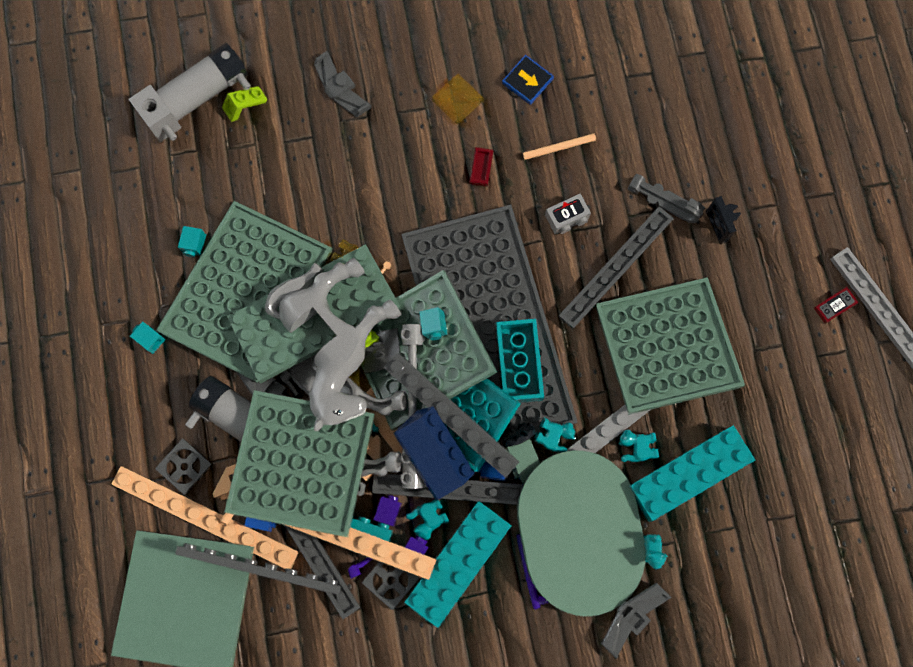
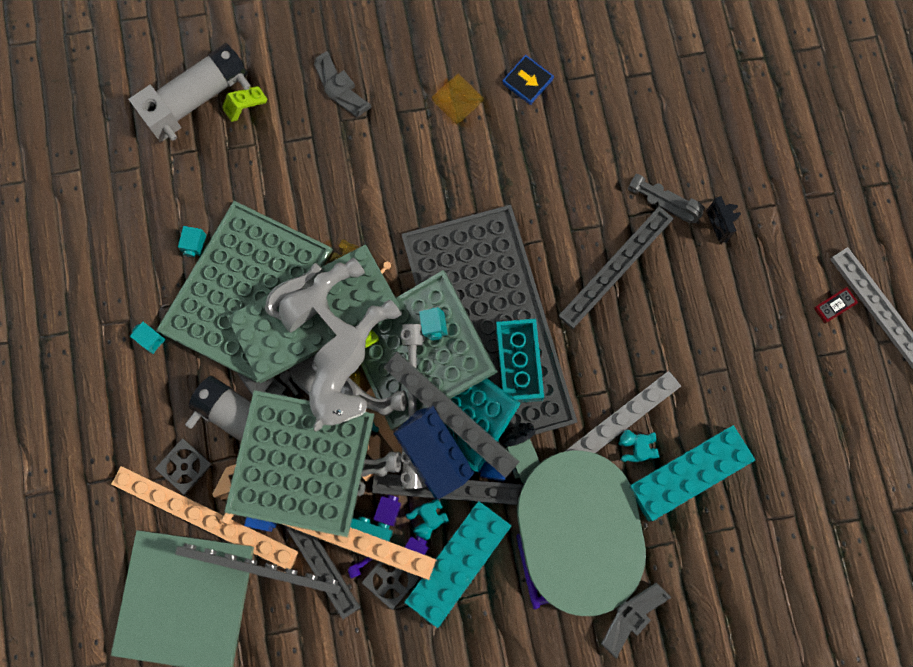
dark grey piece [363,328,401,374] -> none
dark red tile [469,147,494,187] -> none
light nougat bar [523,134,596,160] -> none
teal animal [533,417,576,453] -> none
light grey brick [545,194,591,234] -> none
sand green plate [595,277,745,415] -> none
teal animal [644,534,667,569] -> none

